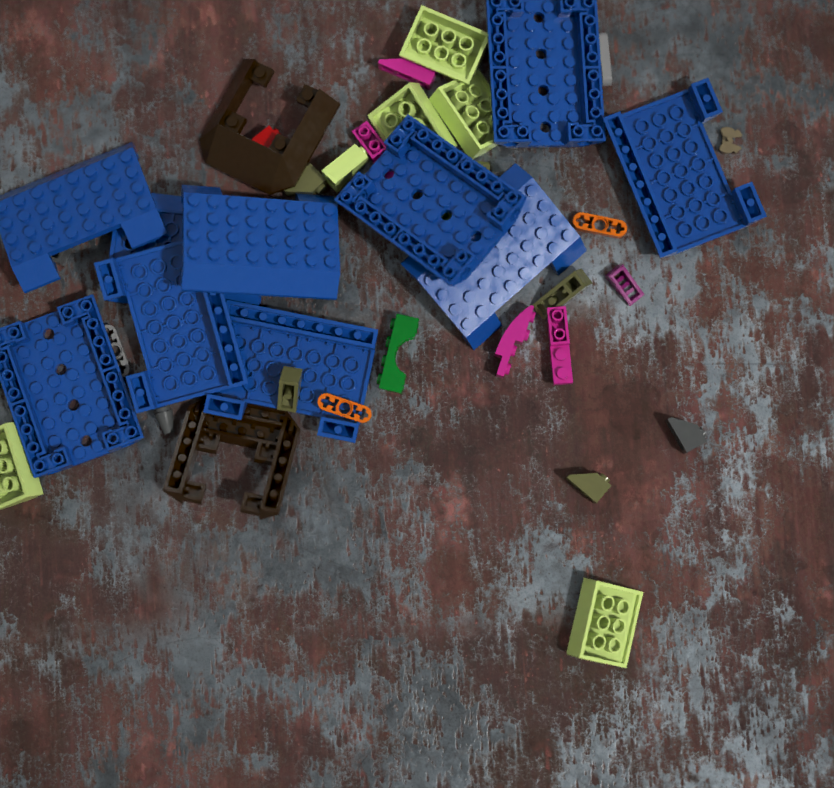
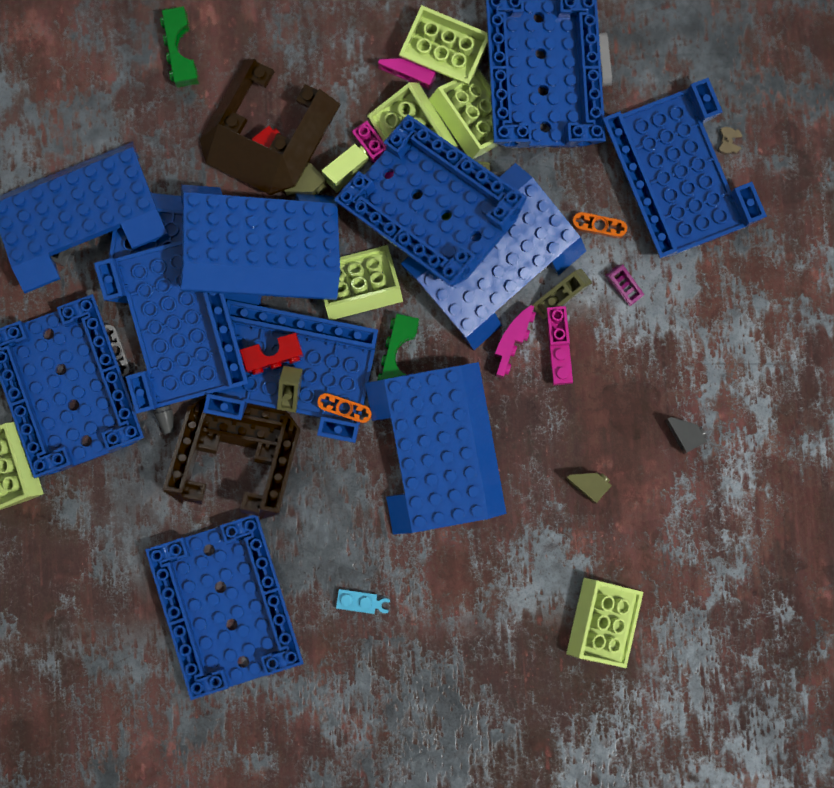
none -> blue slope [145,515,304,700]
none -> green arch [160,6,199,88]
none -> red arch [240,333,304,375]
none -> yellowish green slope [323,245,403,320]
none -> medium azure plate [336,589,390,614]
none -> blue slope [365,362,507,535]

